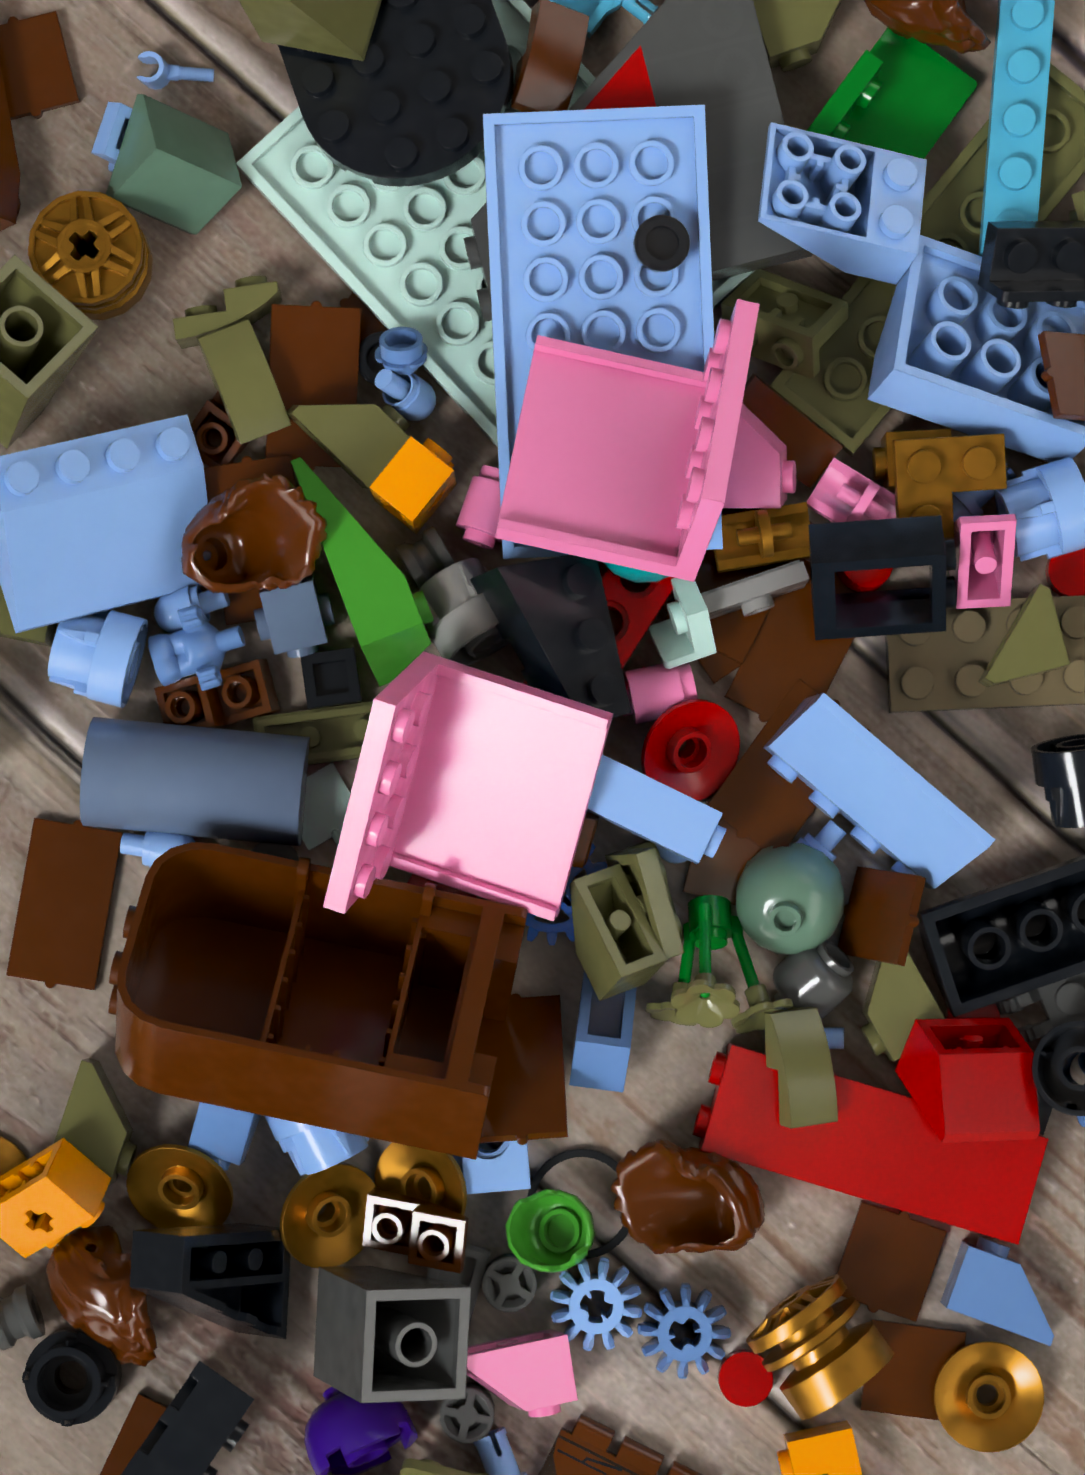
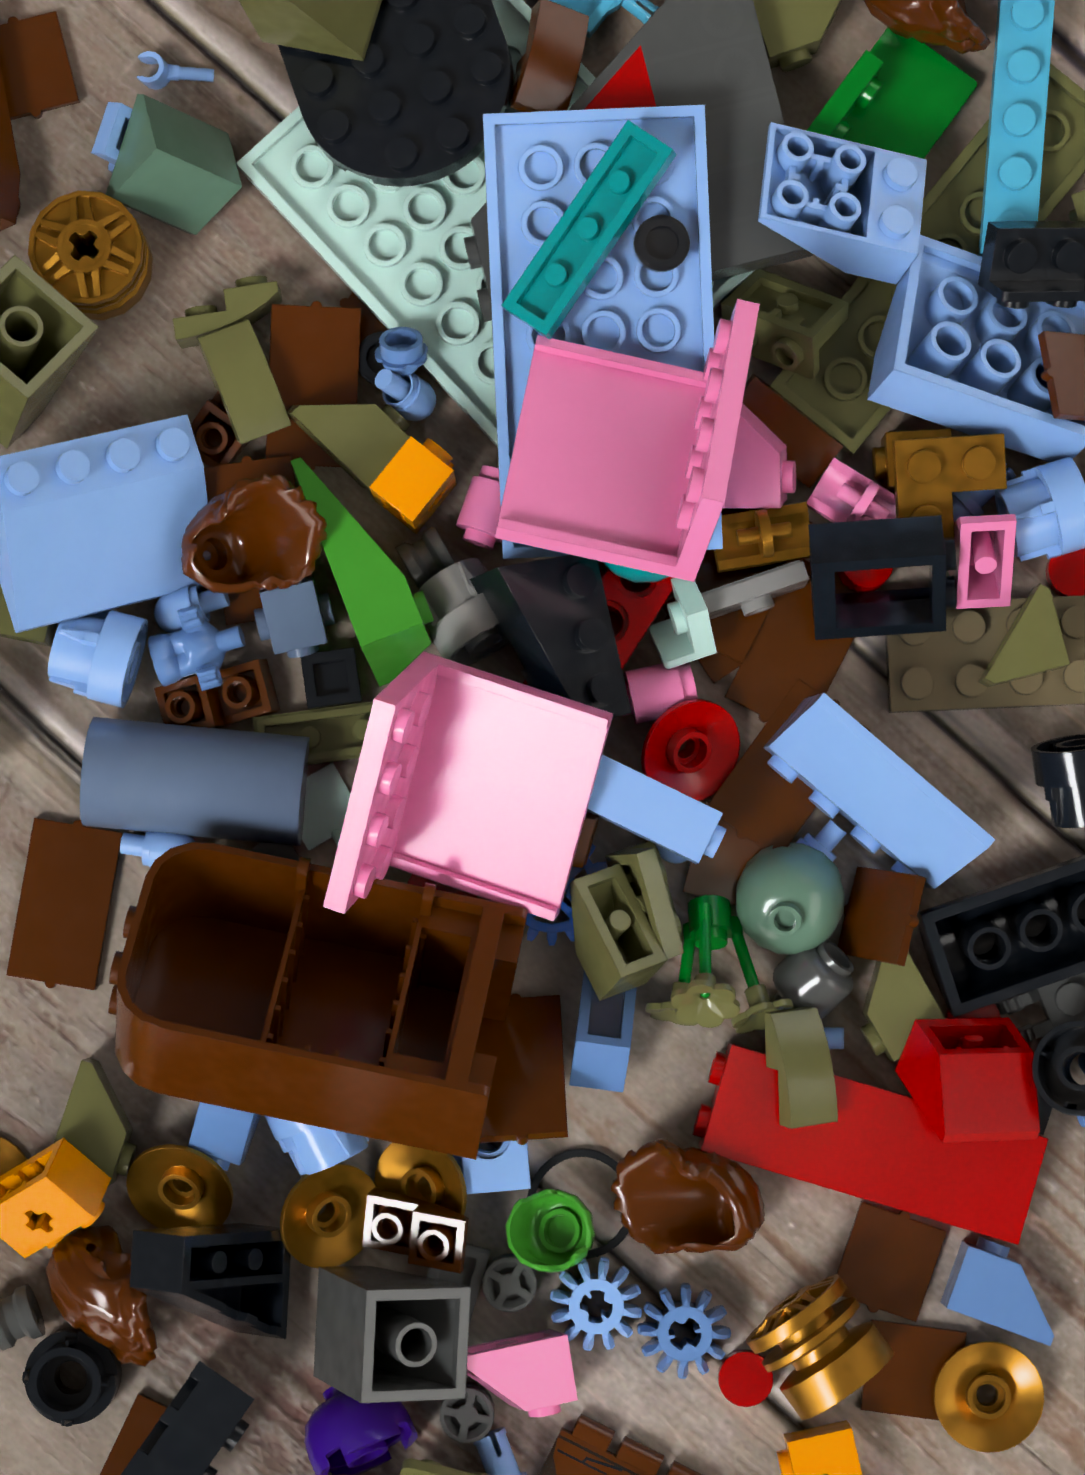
none -> teal plate [501,120,676,340]

